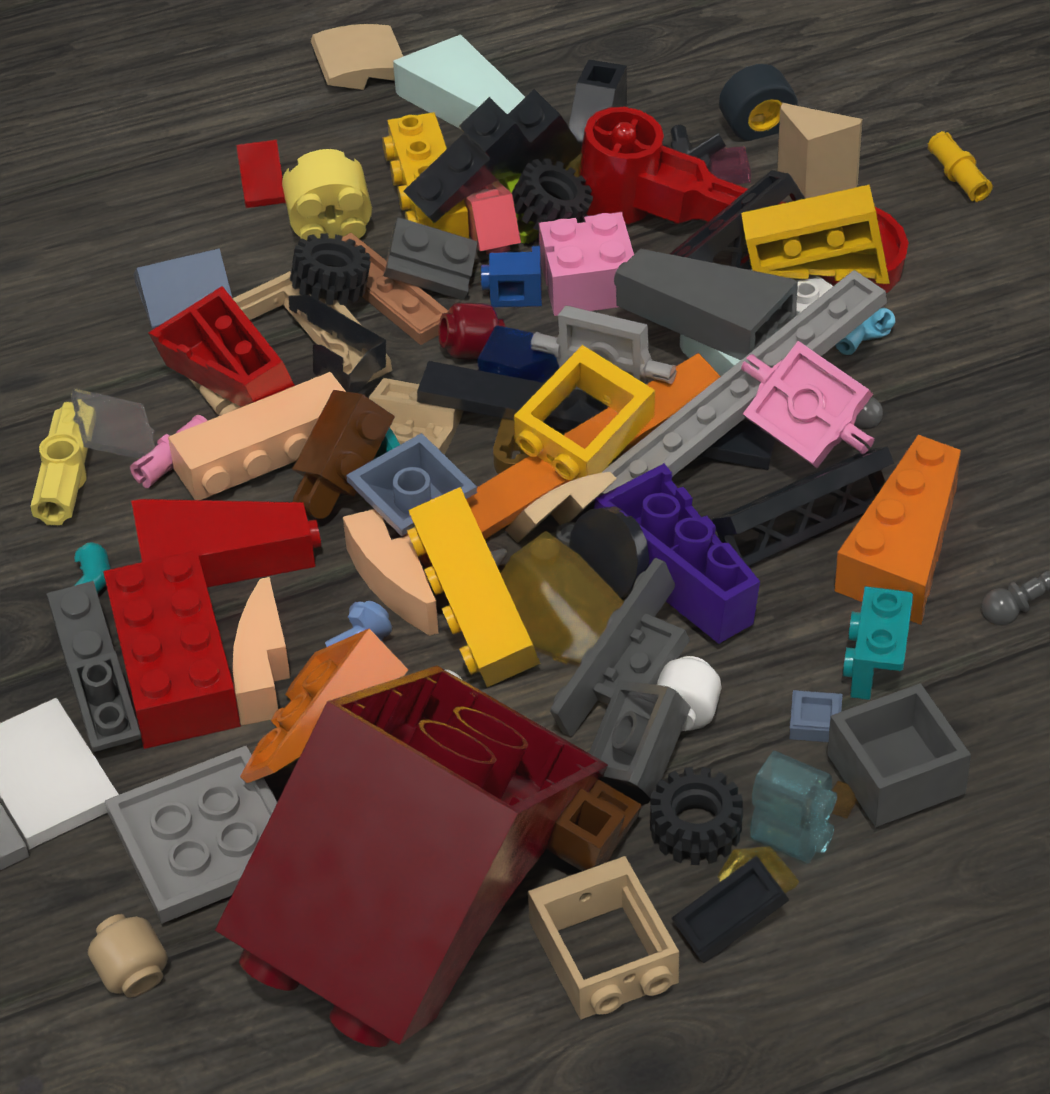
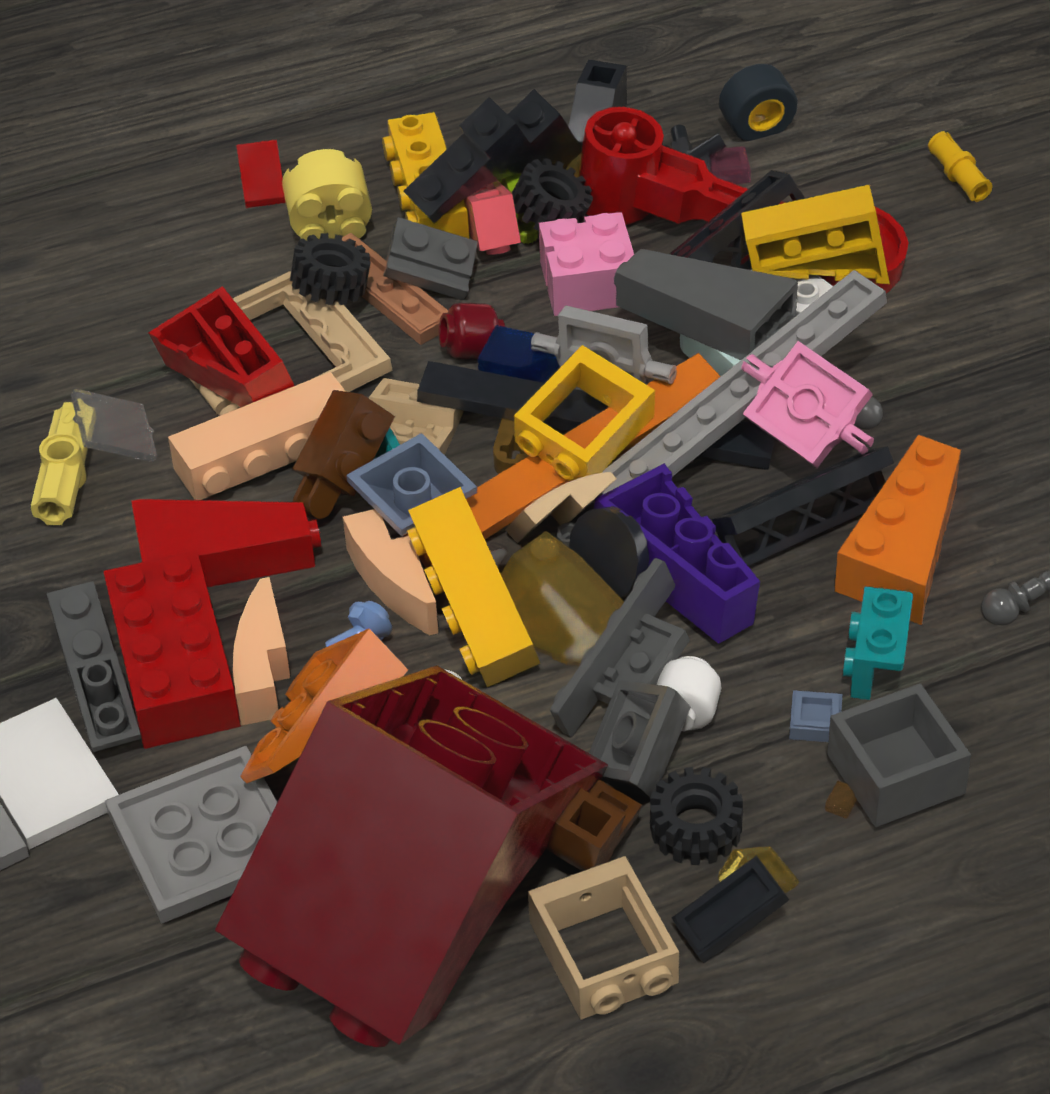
teal arm [74,542,111,594] -> none
tan head [88,914,168,998] -> none
bright pink pin [130,415,208,488] -> none
sand blue slope [133,248,232,330] -> none
black piece [289,295,386,393] -> none
tan slope [311,24,403,90] -> none
light aqua slope [393,35,525,129] -> none
blue brick [481,246,542,307] -> none
clear light blue brick [751,750,837,864] -> none
tan slope [778,103,862,198] -> none
medium azure arm [836,308,896,355] -> none

